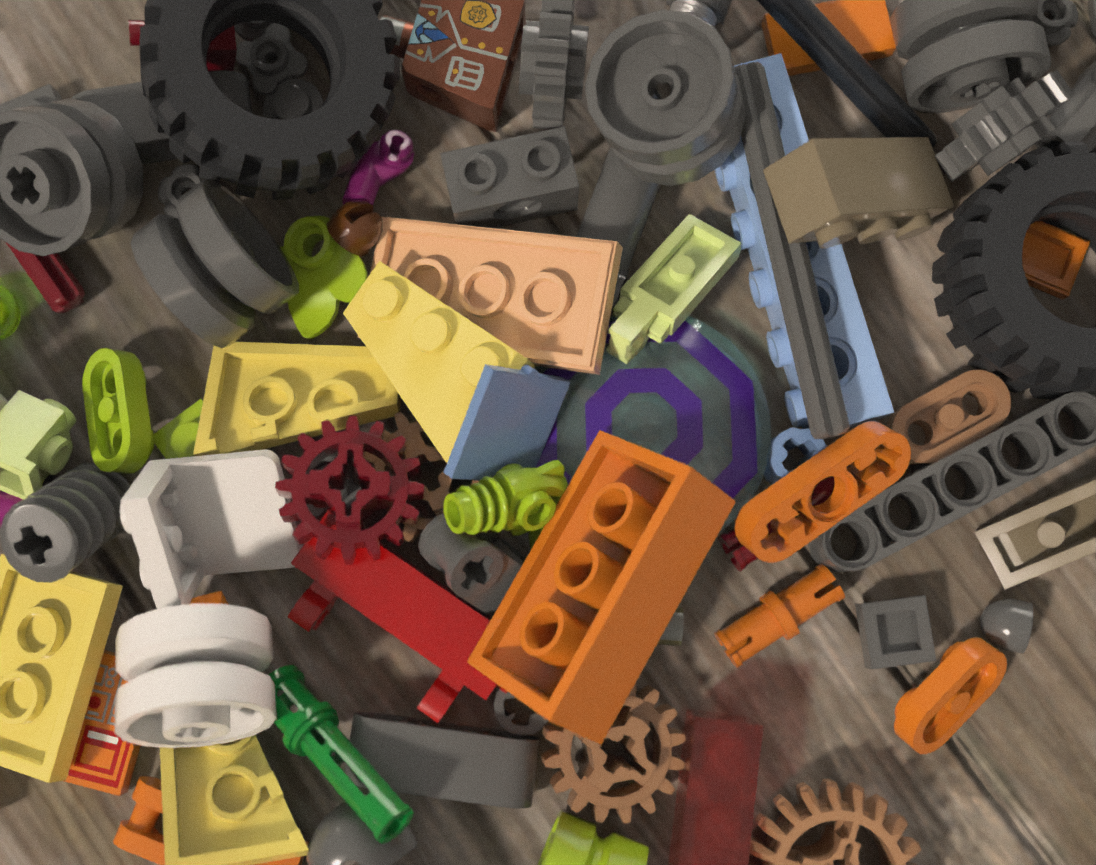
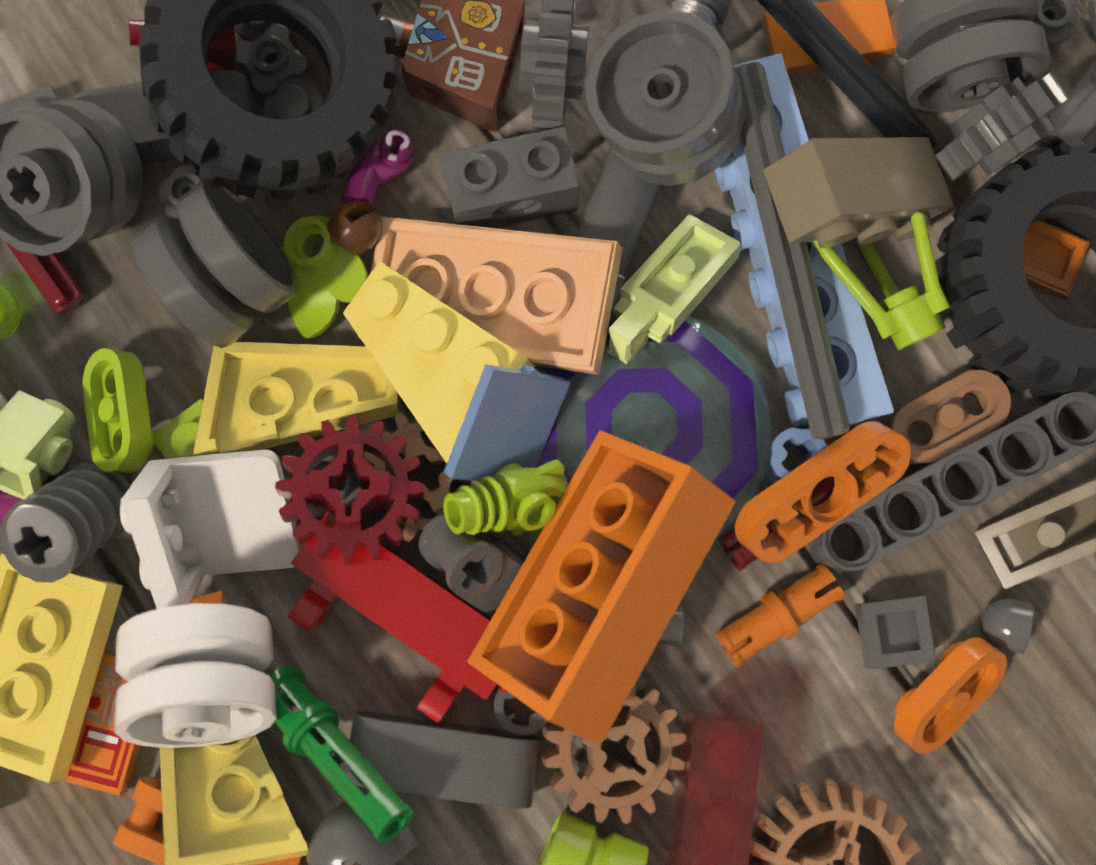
none -> lime plant [811,212,950,351]

